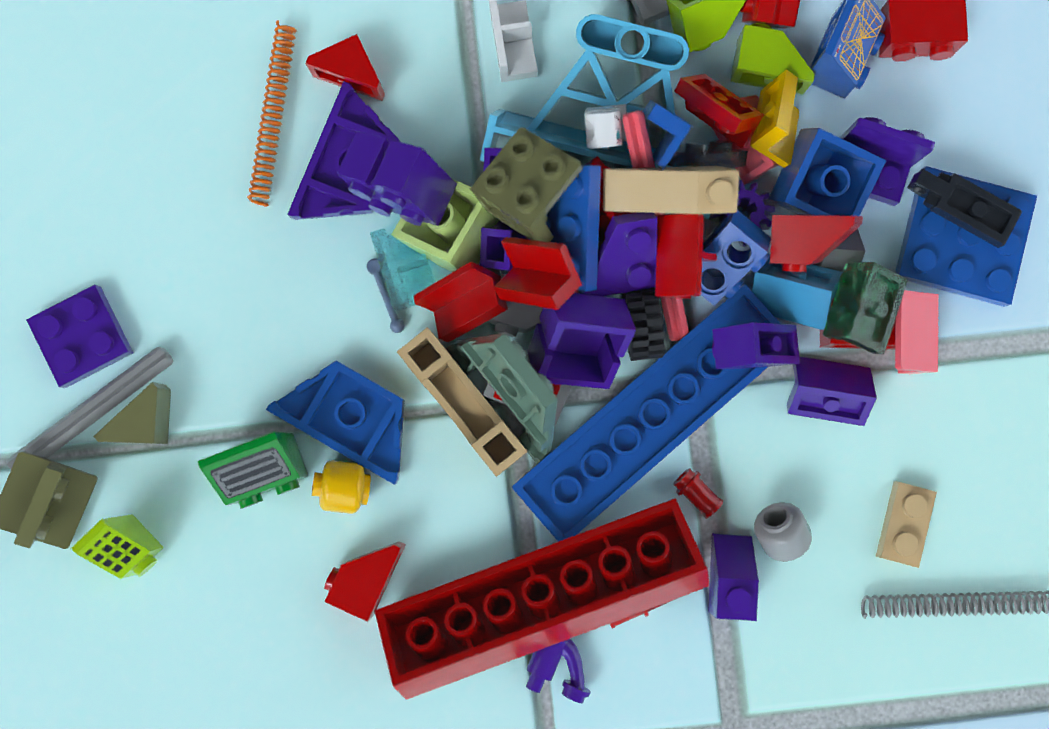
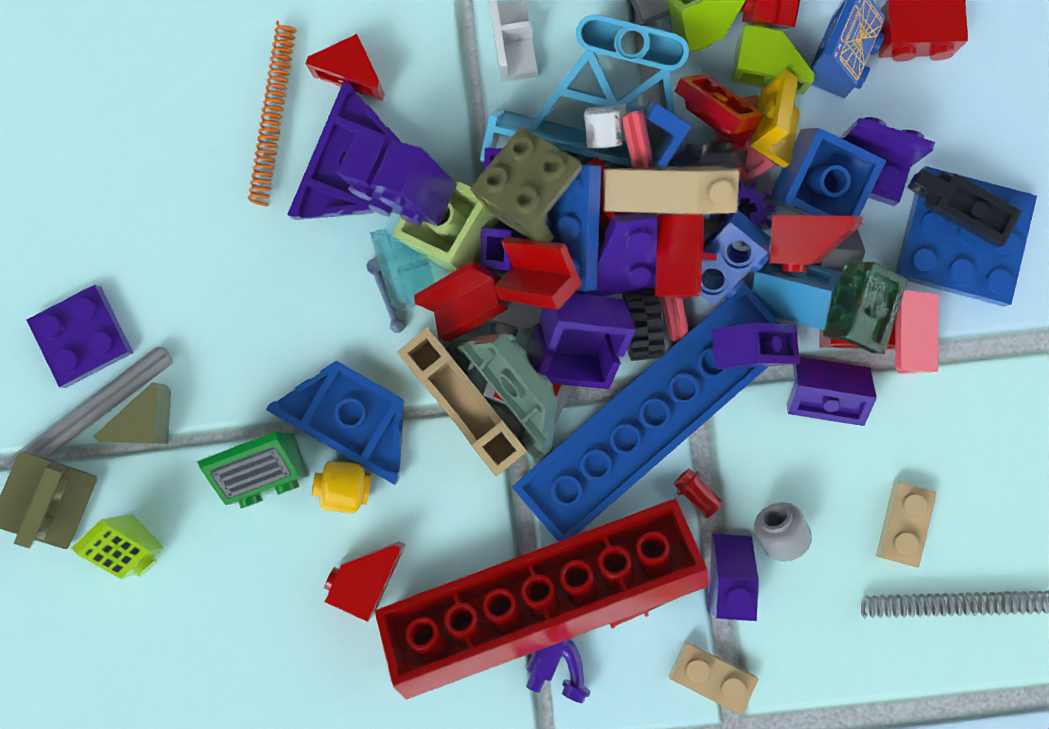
none -> tan plate [668,641,759,716]

